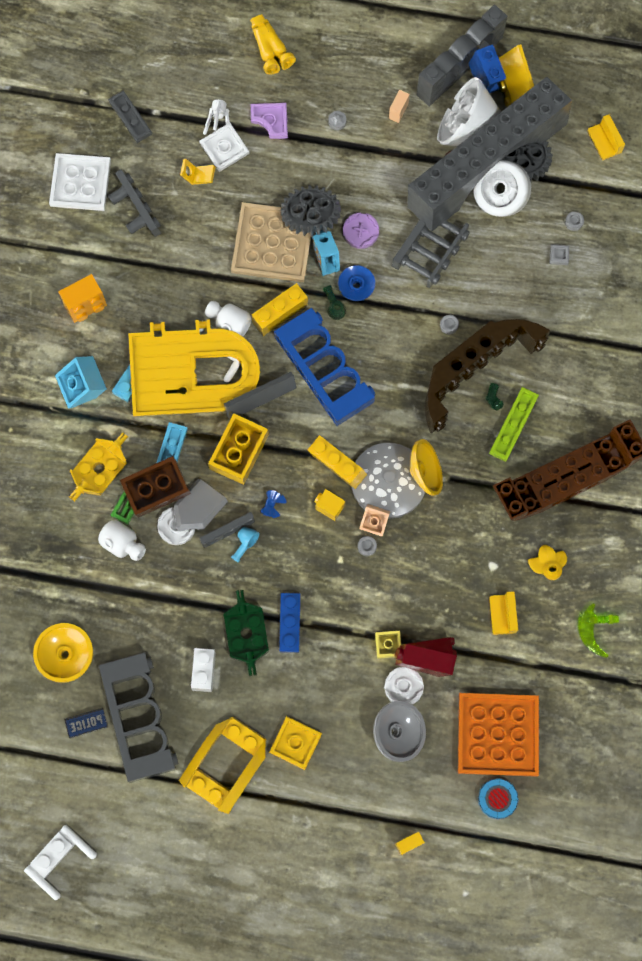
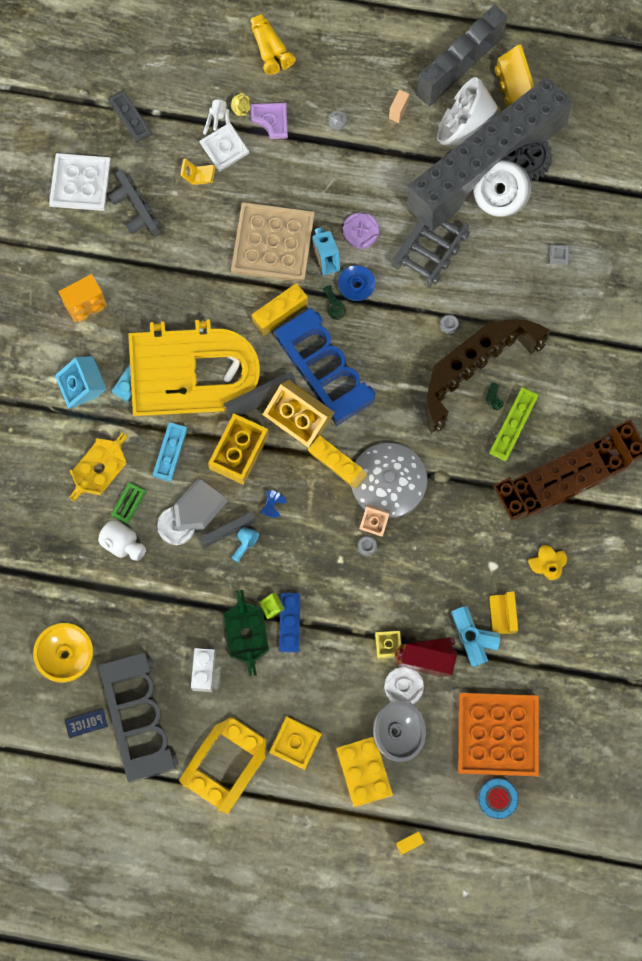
white plate [24,825,97,900] -> none
reddish brown brick [120,456,191,518] -> none
white piece [205,301,252,337] -> none
dark grey gear [281,185,341,236] -> none
yellow brick [314,489,345,521] -> none
yellow dish [410,439,443,496] -> none
blue panel [468,45,506,93] -> none
light grey tile [565,212,584,231] -> none
clear neon green piece [578,603,619,658] -> none
yellow panel [587,114,625,160] -> none
none -> light yellow plate [231,93,251,117]
none -> lime tile [259,592,285,619]
none -> yellow brick [262,380,335,448]
none -> yellow brick [336,737,393,808]
none -> medium azure piece [451,606,500,667]

